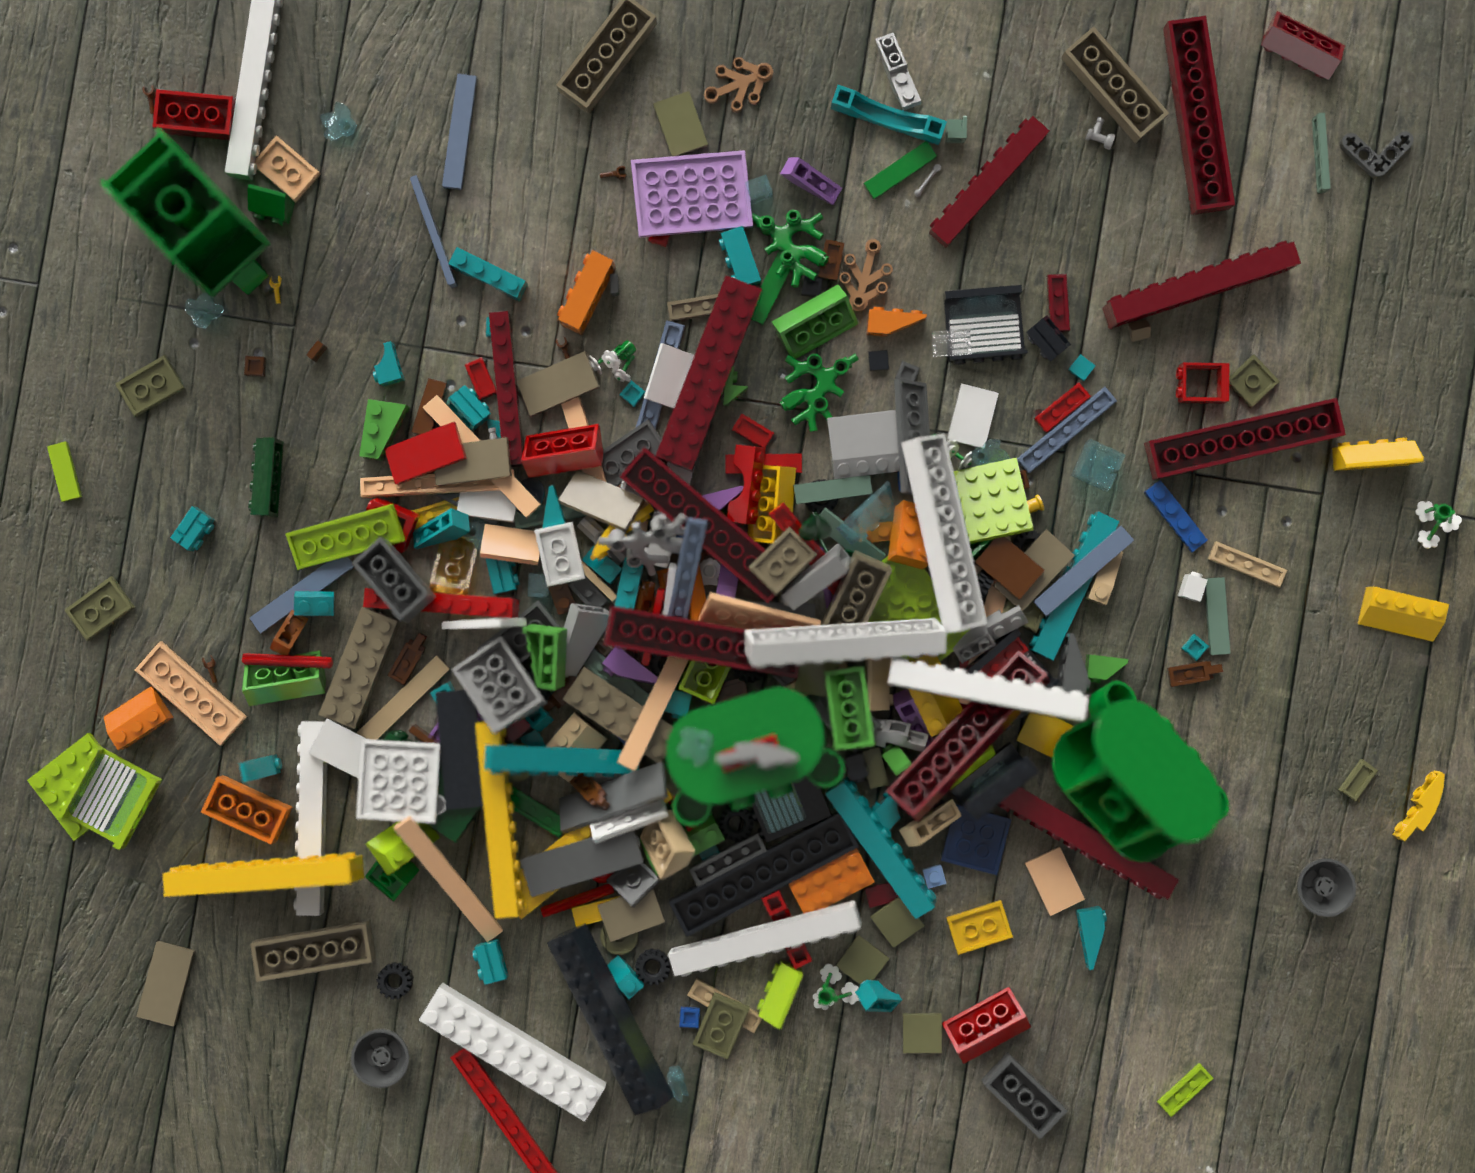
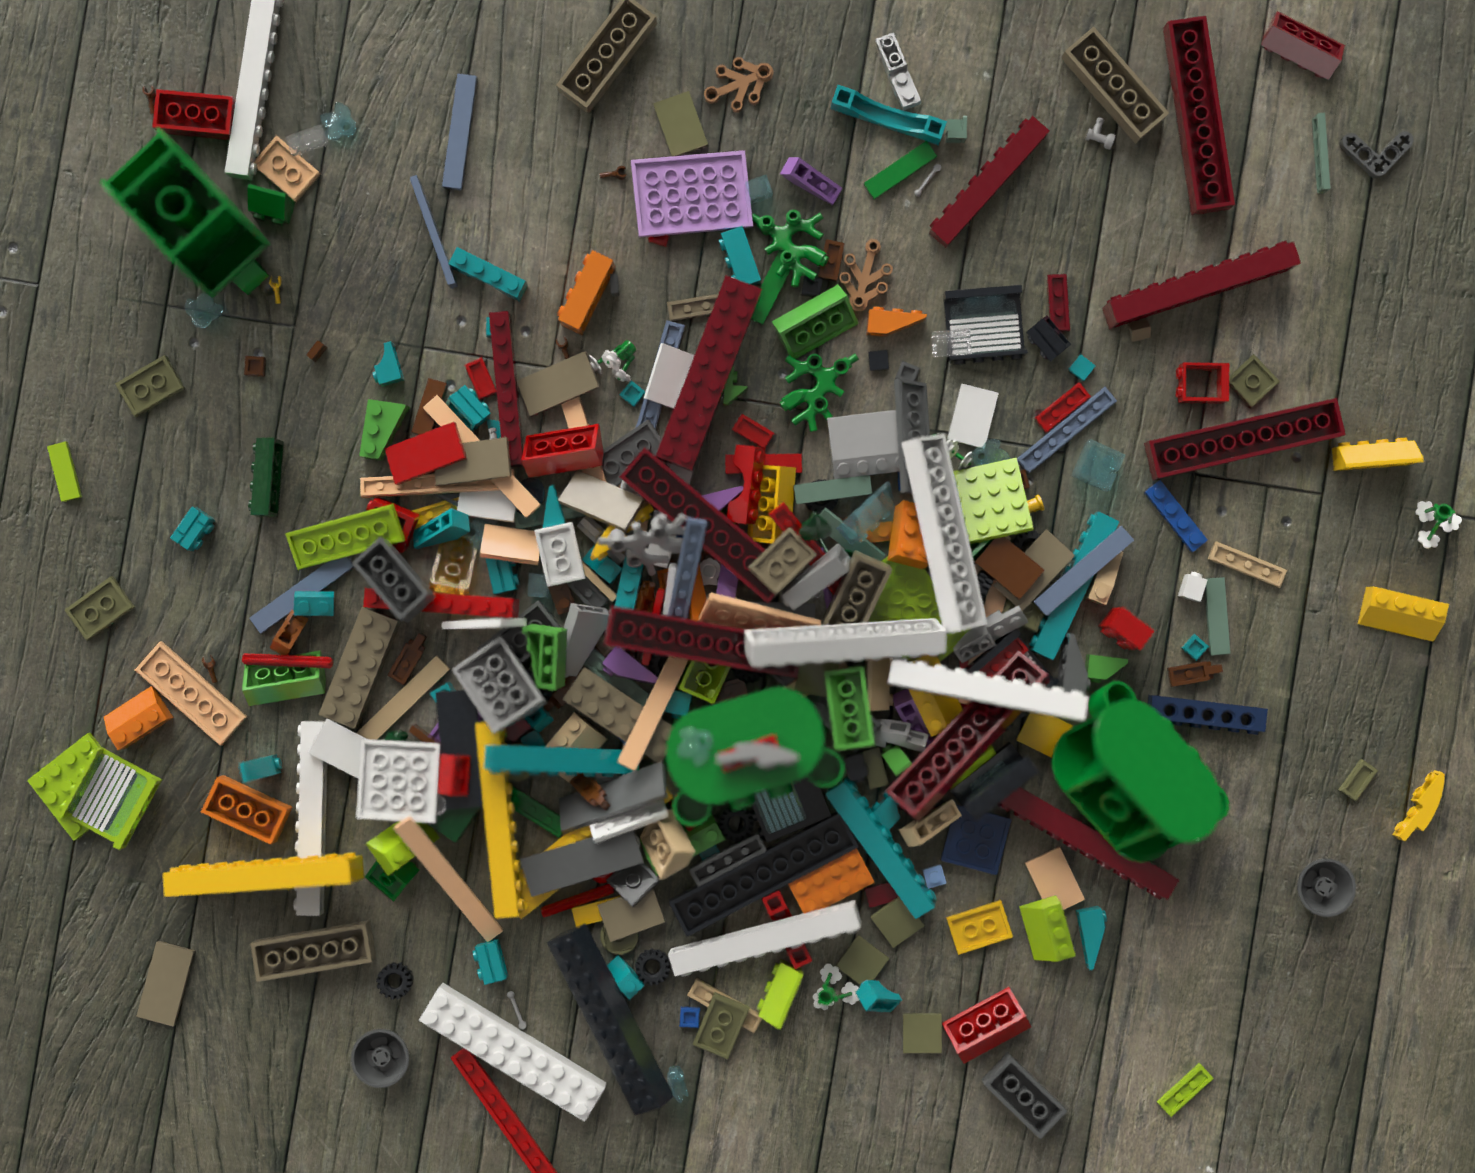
none -> clear plate [286,124,329,156]
none -> red panel [438,754,470,796]
none -> light grey hinge [507,991,527,1029]
none -> lime slope [1019,895,1076,962]
none -> red brick [1098,607,1155,650]
none -> dark blue brick [1147,695,1268,735]

